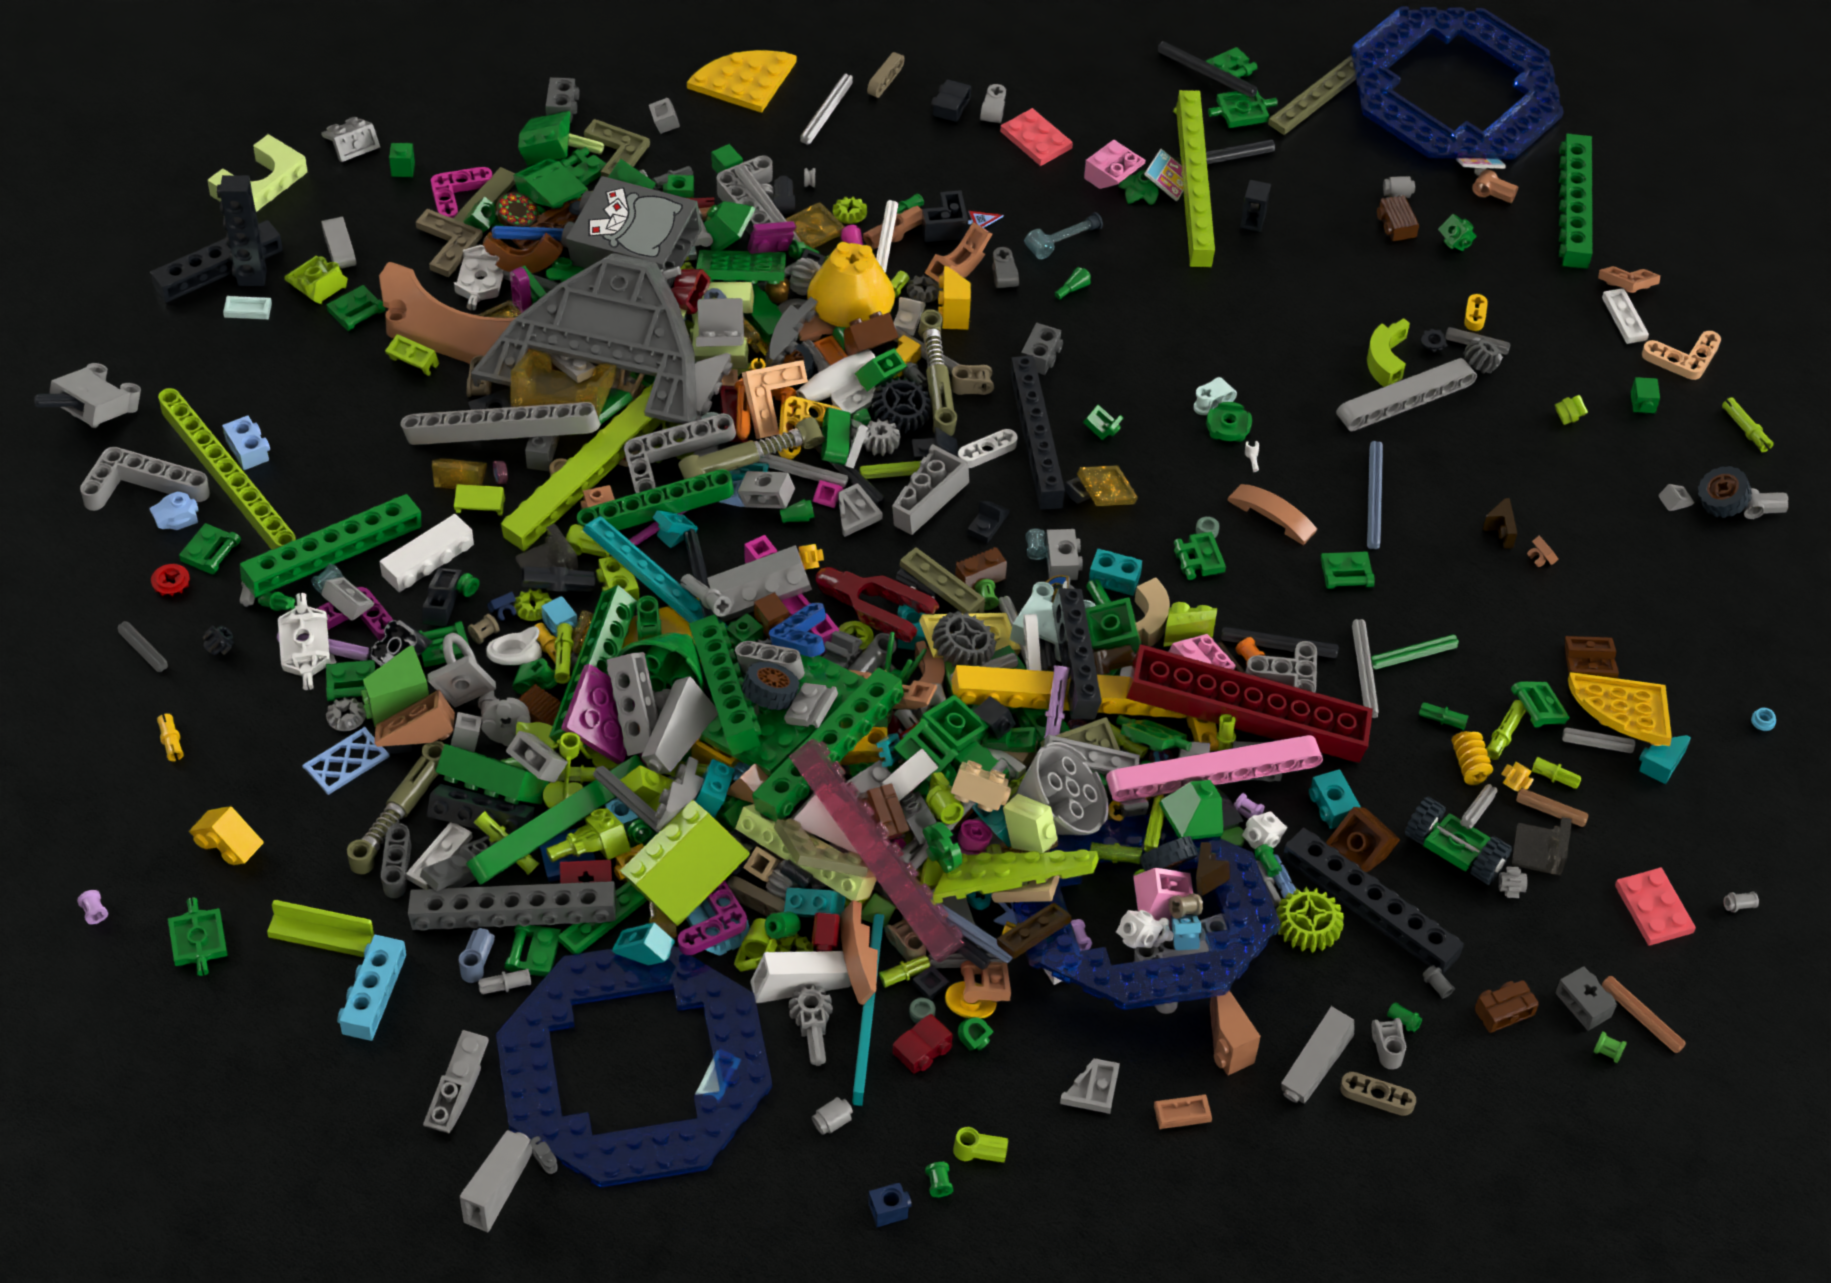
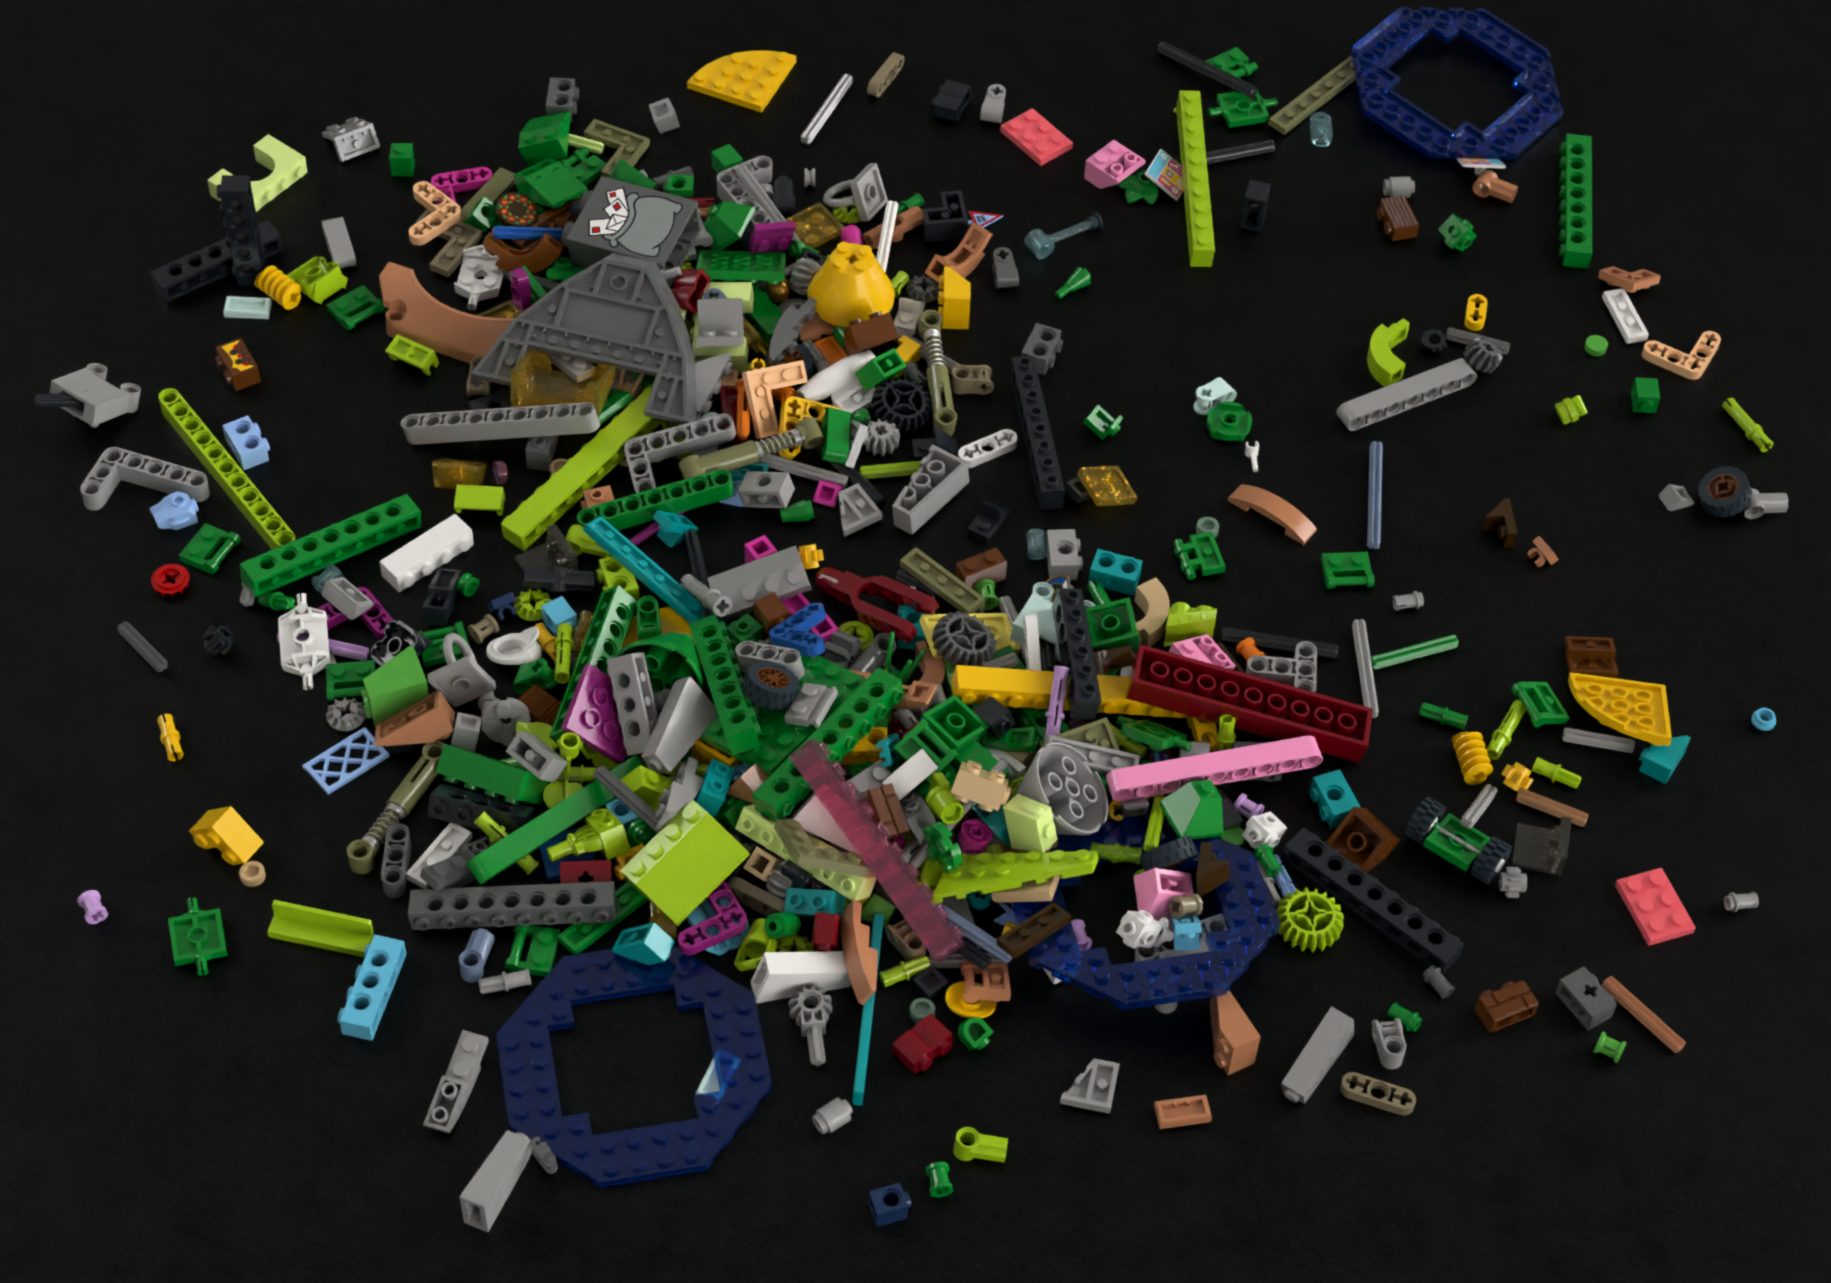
none -> reddish brown brick [214,338,261,391]
none -> tan tile [239,861,266,887]
none -> yellow piece [254,265,301,310]
none -> light nougat beam [409,181,462,246]
none -> light grey tile [823,163,888,221]
none -> clear light blue plate [1309,112,1333,147]
none -> light grey pin [1393,591,1424,611]
none -> bright green tile [1585,335,1608,356]

